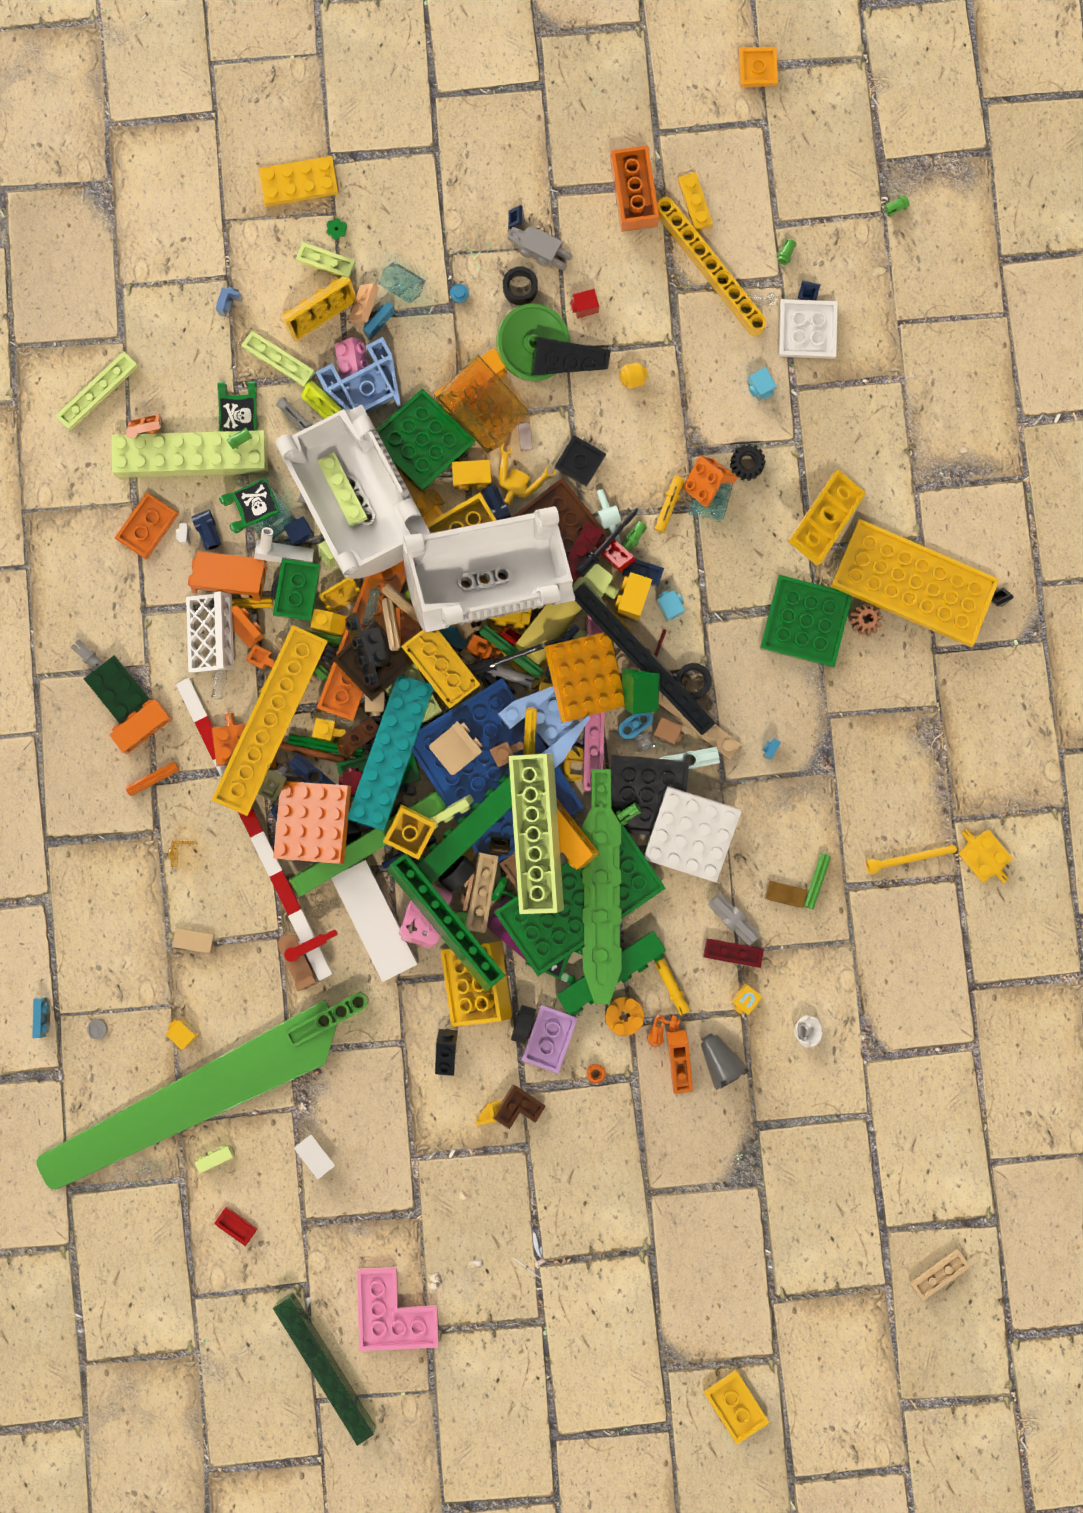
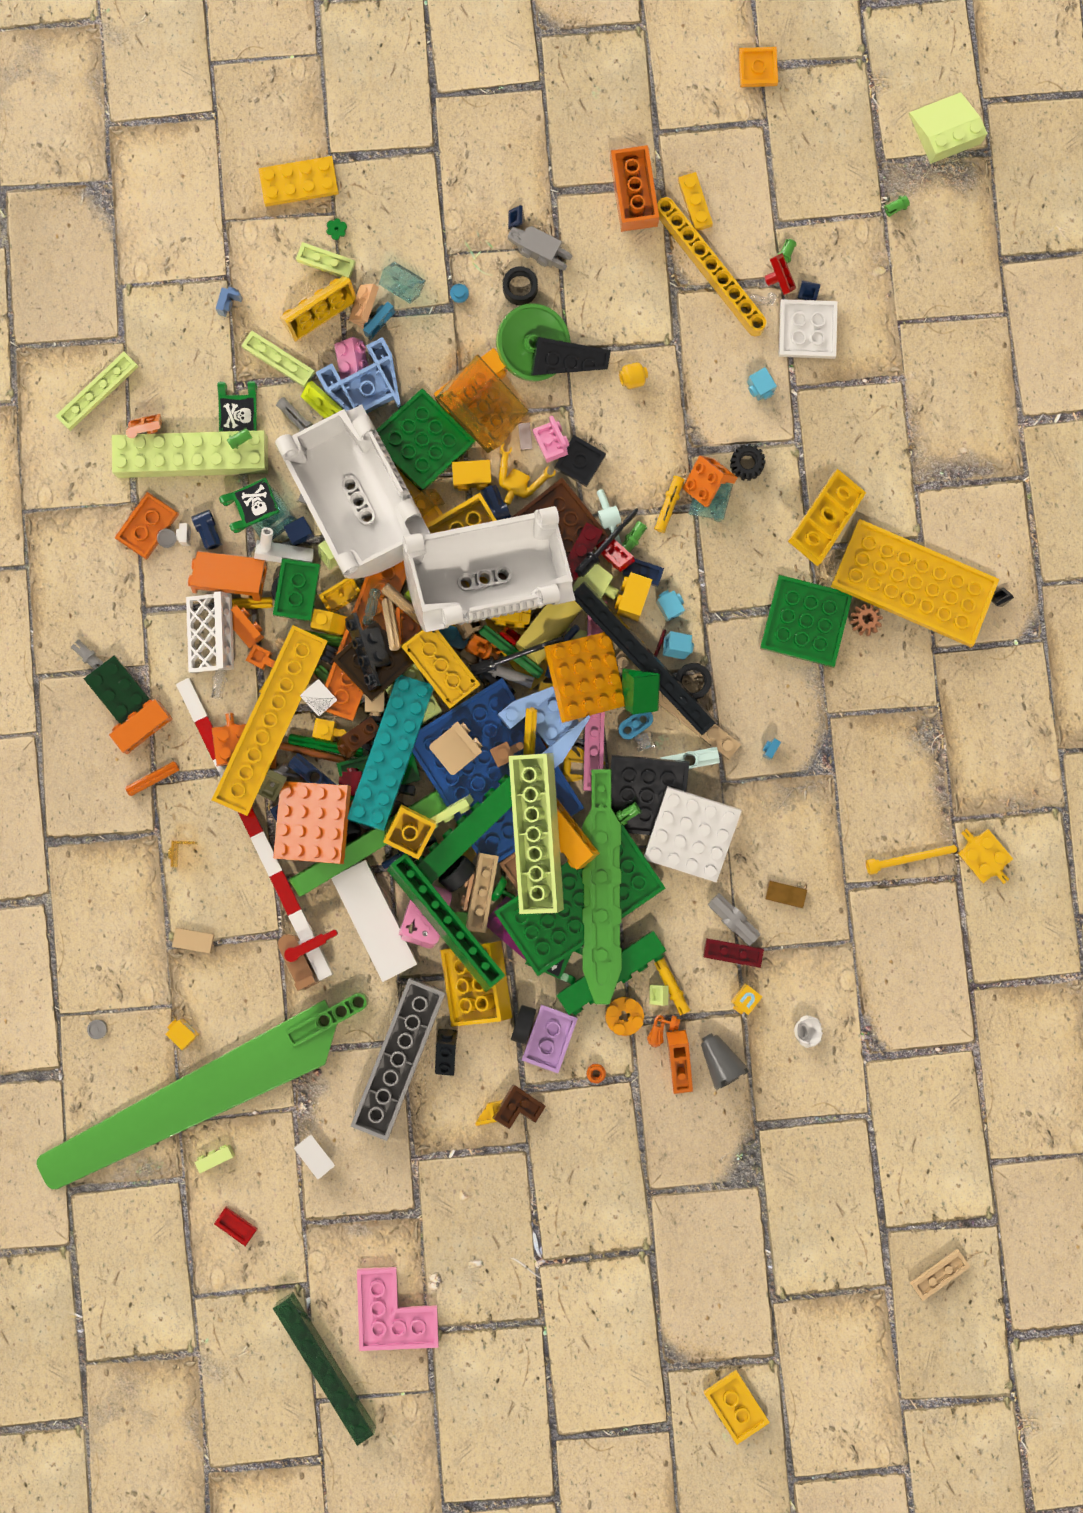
dark azure plate [32,997,50,1038] -> none
yellowish green plate [317,452,368,527] -> none
dark brown slope [489,838,510,856] -> none
red brick [570,289,599,319] -> none
medium nougat brick [653,717,684,745] -> none
bright green axle [804,854,831,909] -> none
none -> light grey piece [157,529,176,548]
none -> white sticker [300,679,337,716]
none -> light grey brick [350,977,446,1141]
none -> bright pink bracket [532,416,569,463]
none -> yellowish green plate [649,985,669,1006]
none -> medium azure brick [663,631,694,660]
none -> red tile [765,253,796,295]
none -> yellowish green slope [909,92,988,164]

